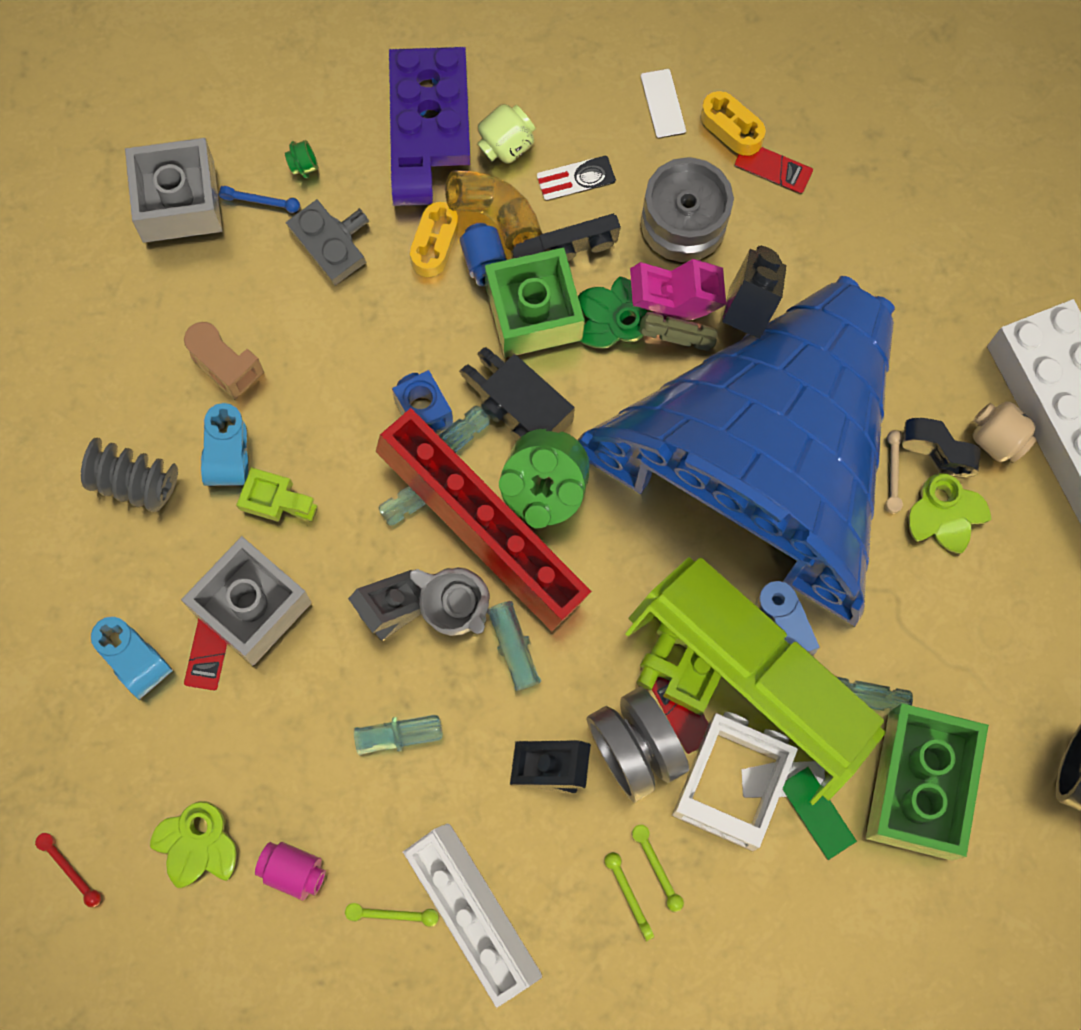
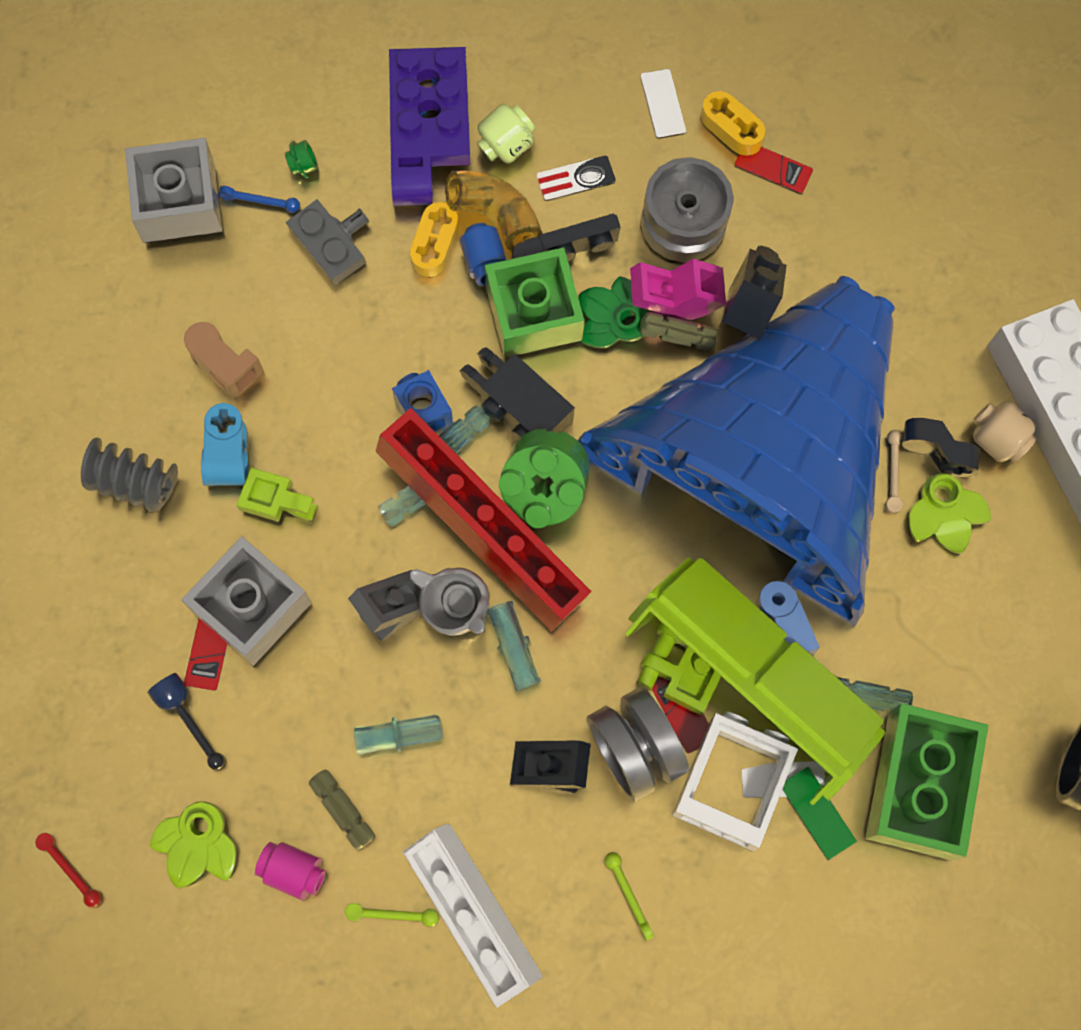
dark azure piece [91,617,173,700] -> none
lime hinge [632,825,684,912] -> none
none -> hinge [147,673,225,770]
none -> olive axle [309,769,375,850]

